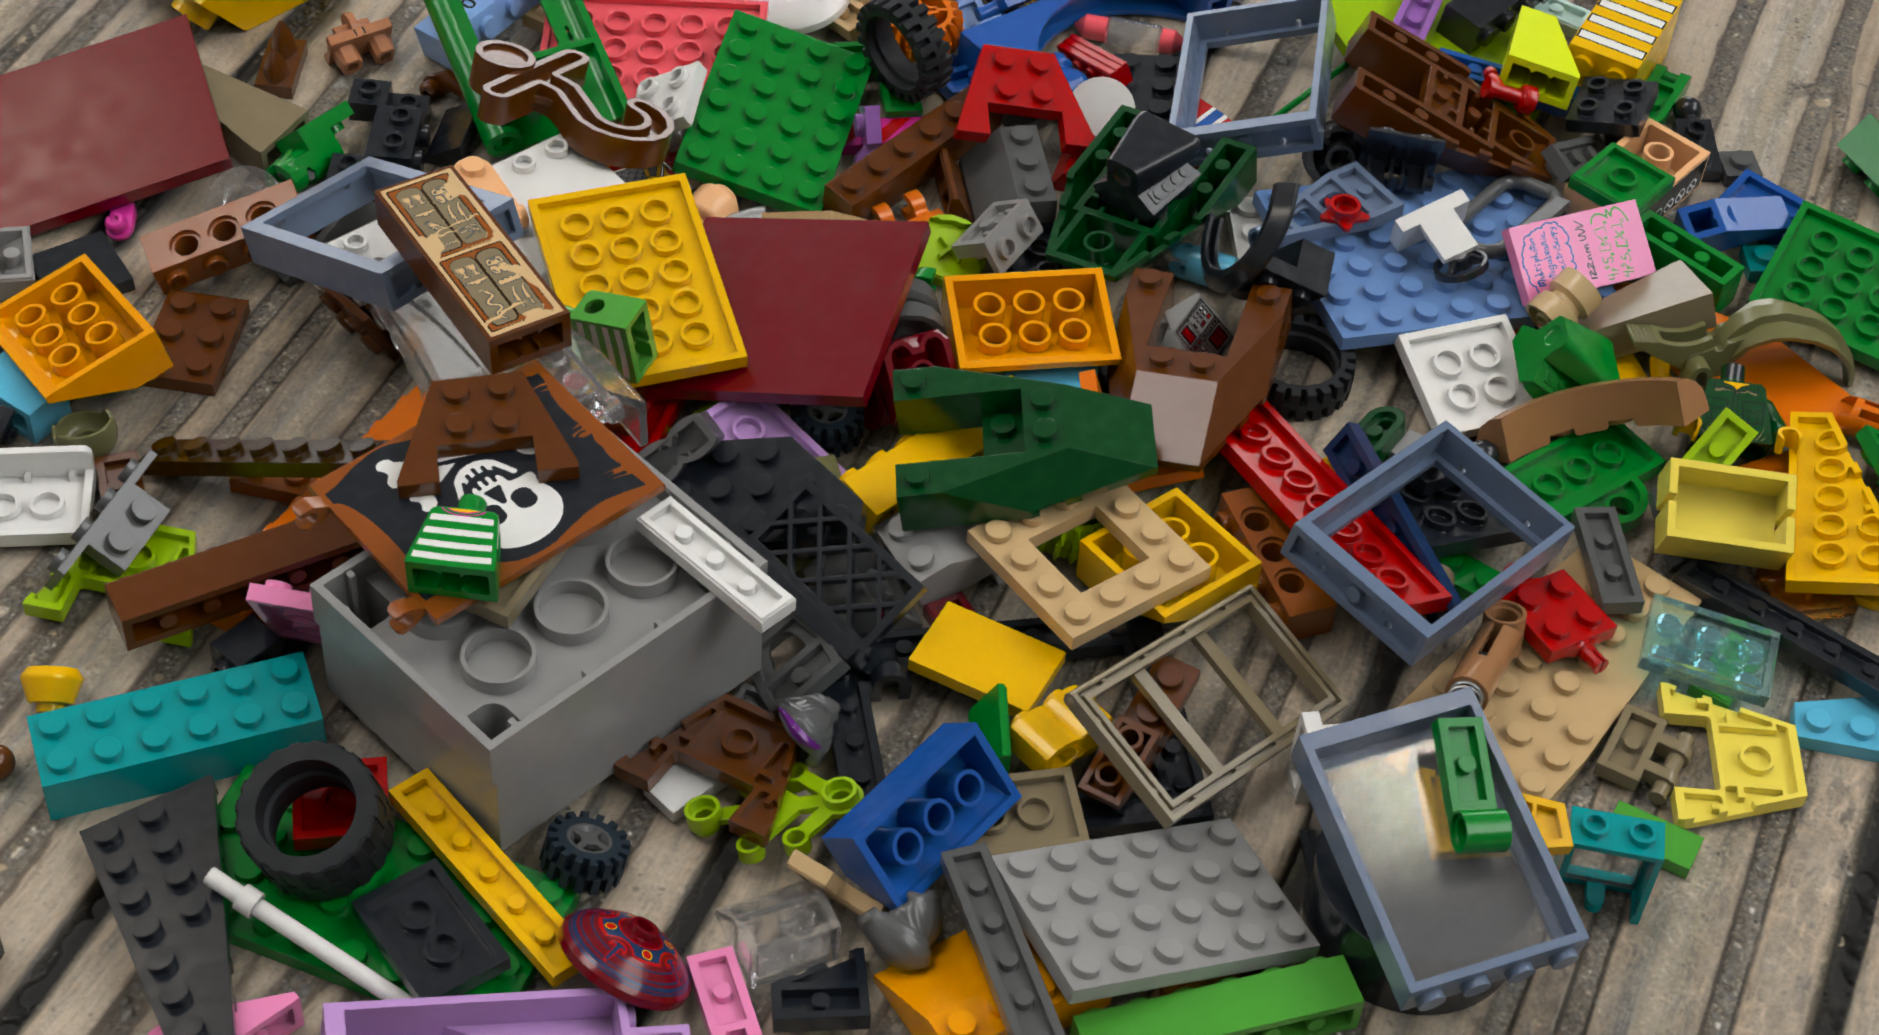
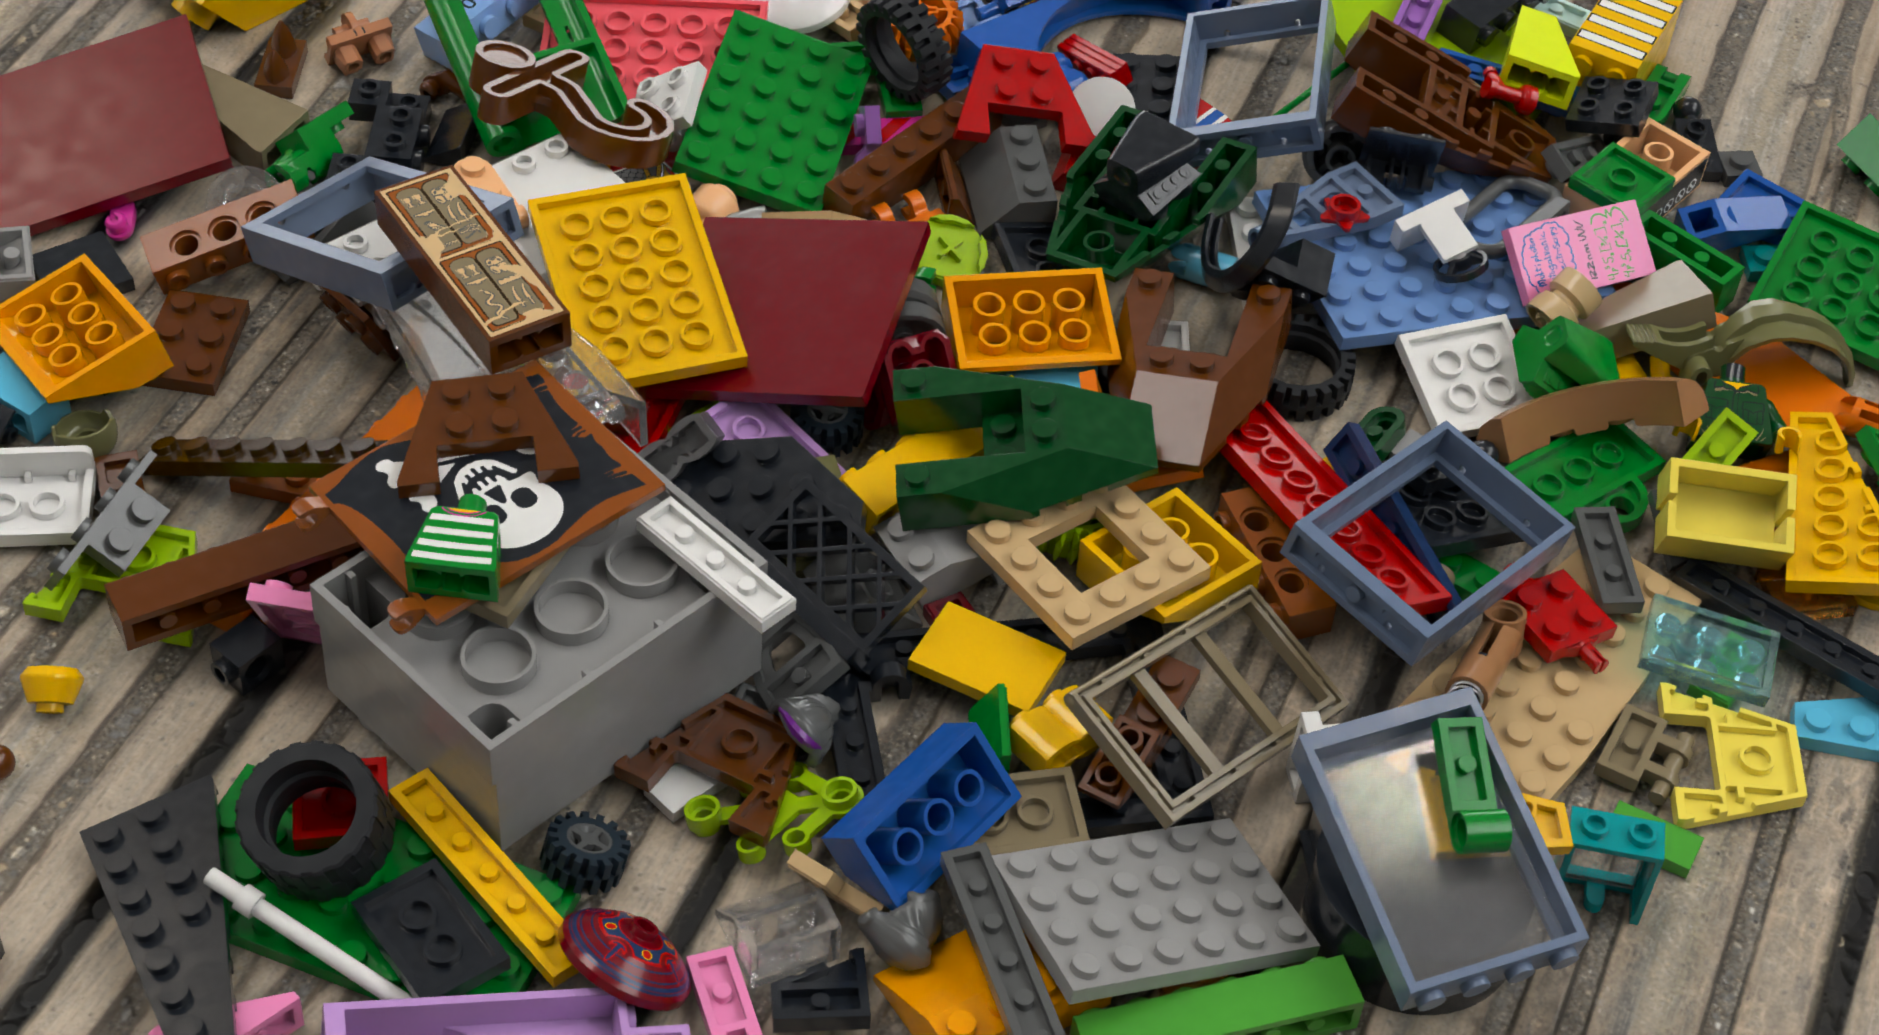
teal brick [26,651,327,821] -> none
bright green torso [565,290,658,384] -> none
light grey bracket [951,198,1043,273] -> none
piece [1074,13,1183,55] -> none
slope [1164,292,1234,356] -> none

